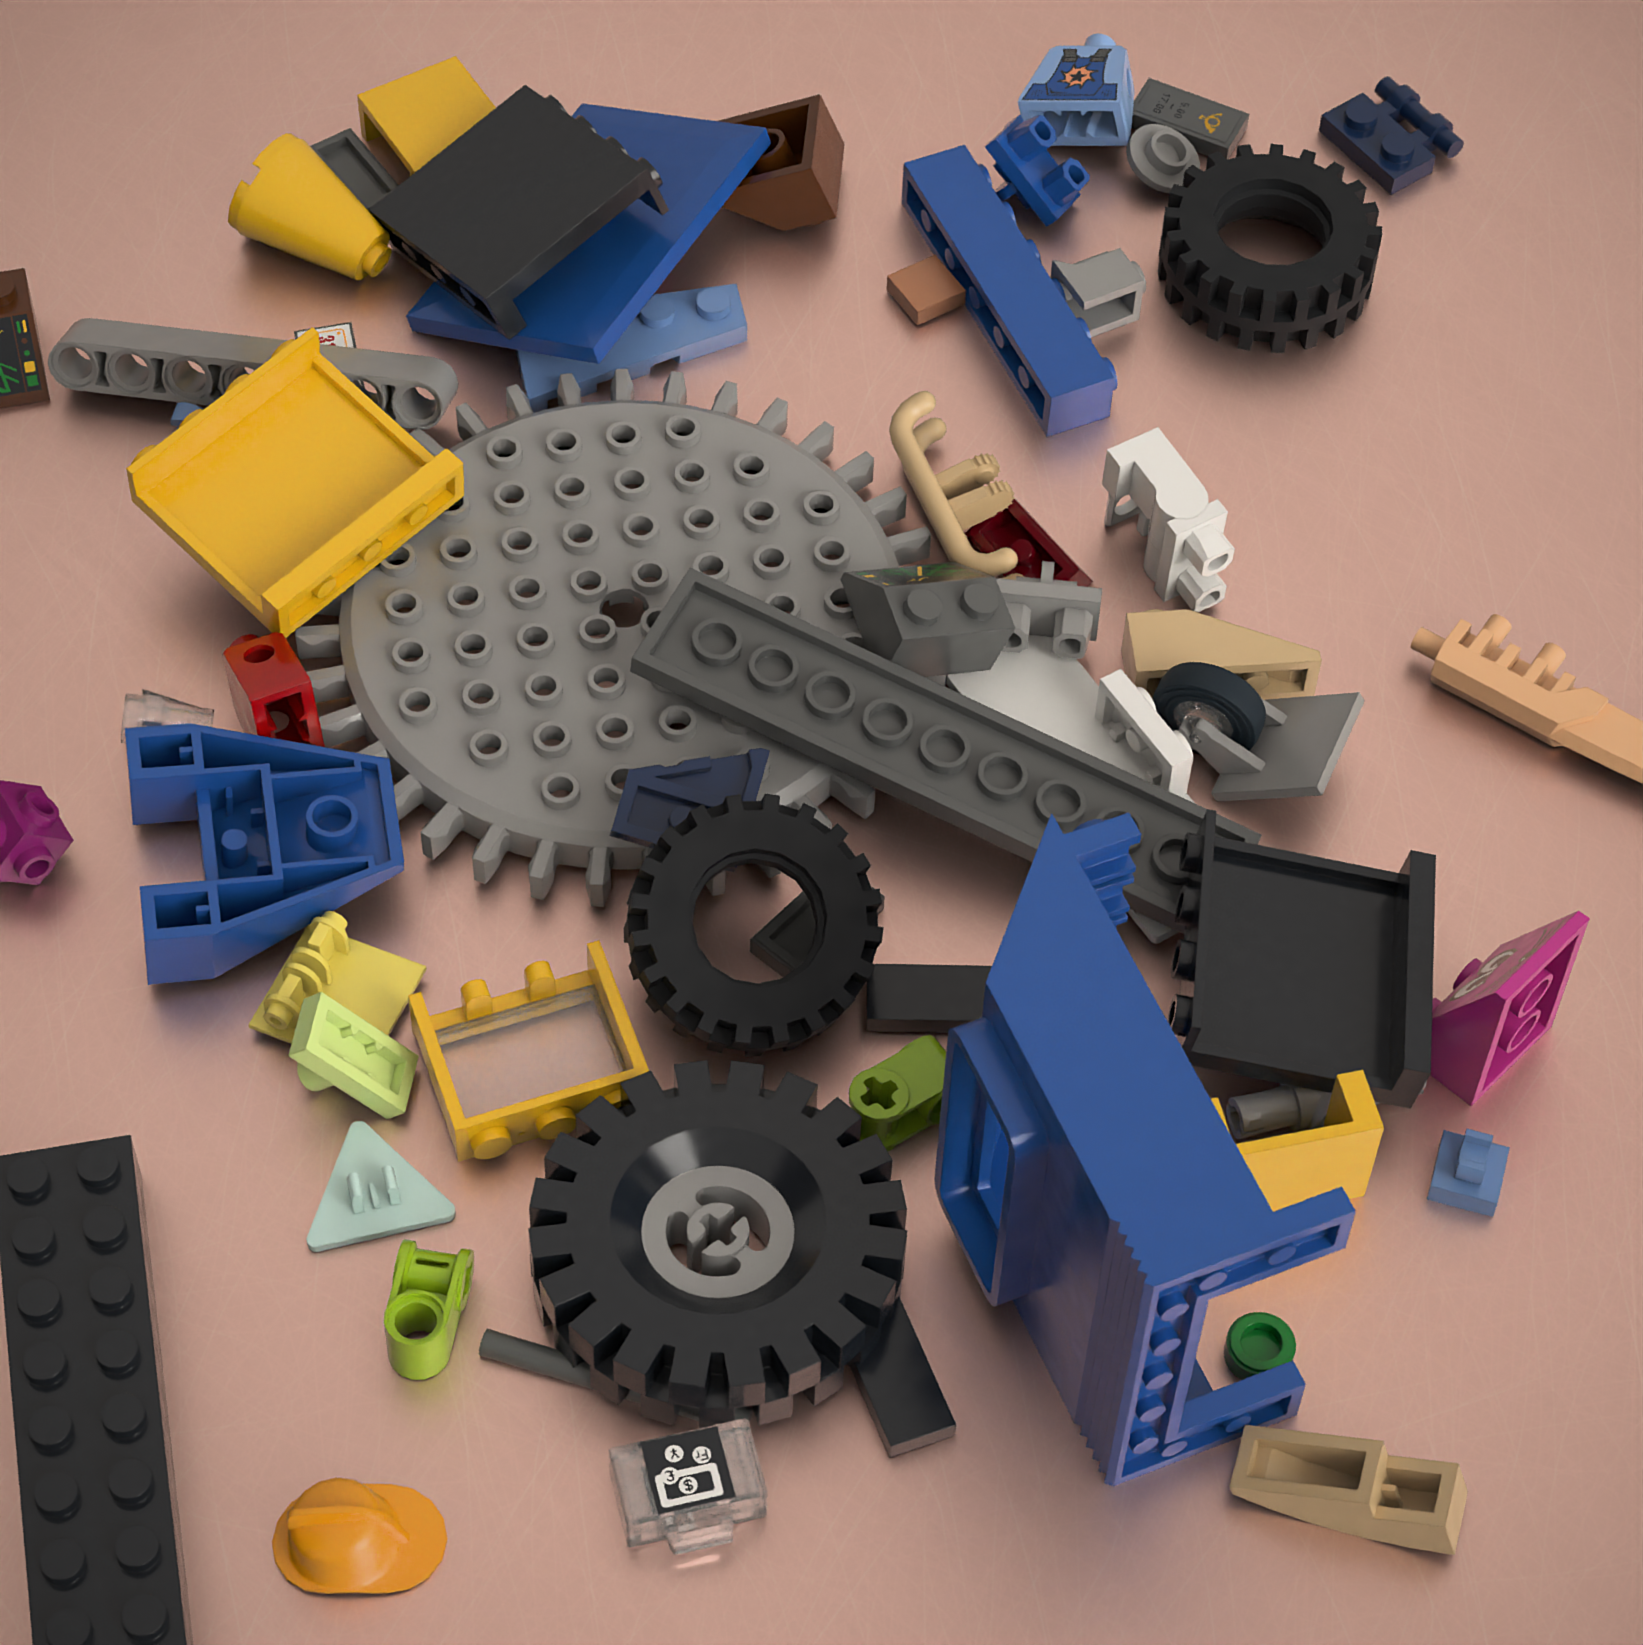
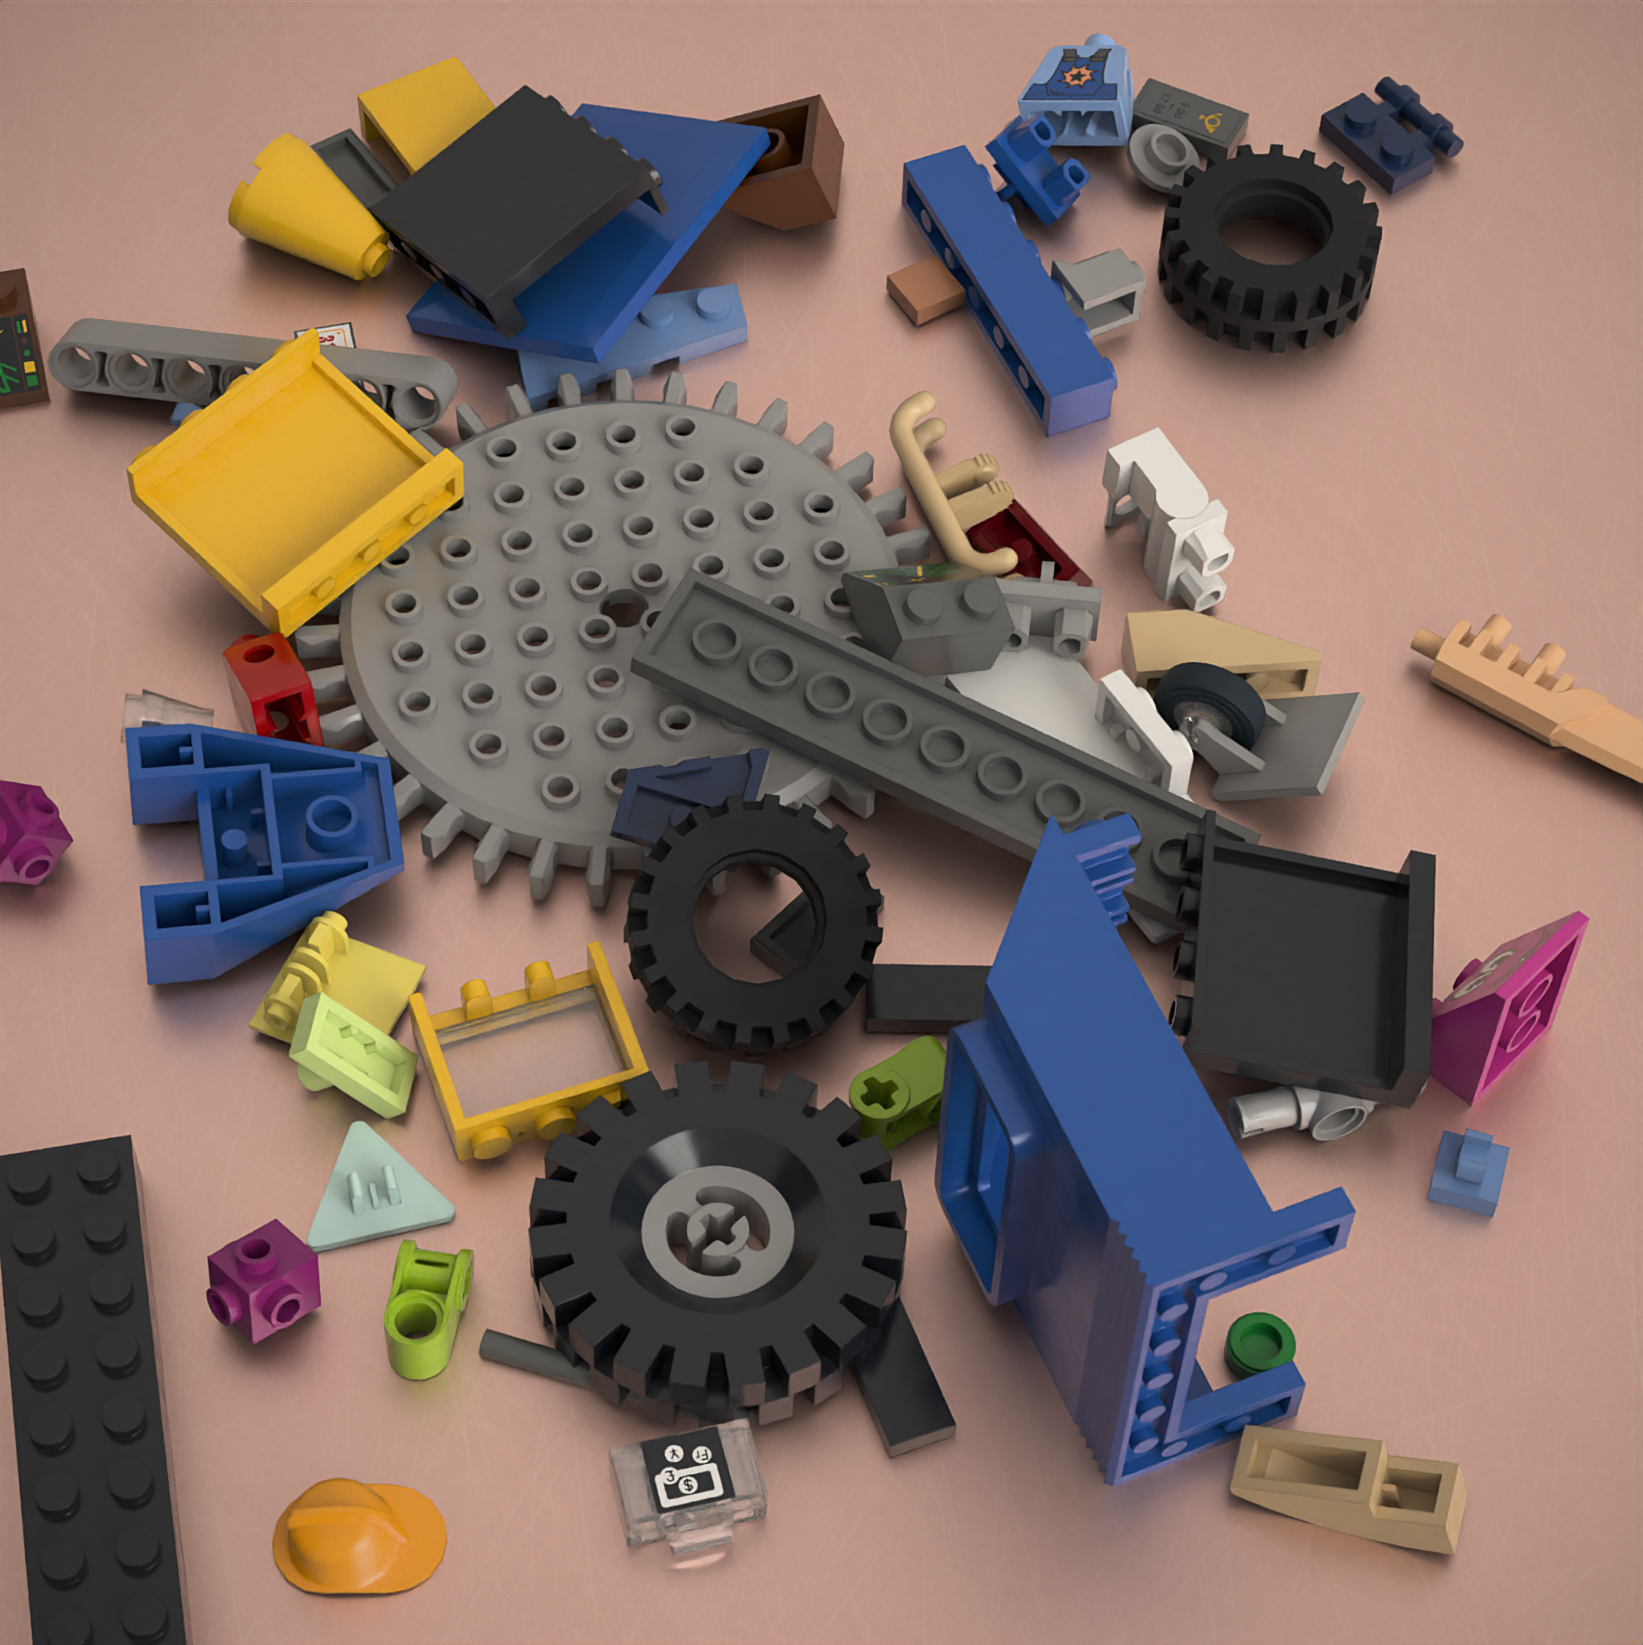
yellow panel [1211,1070,1384,1212] -> none
none -> magenta brick [206,1219,321,1345]

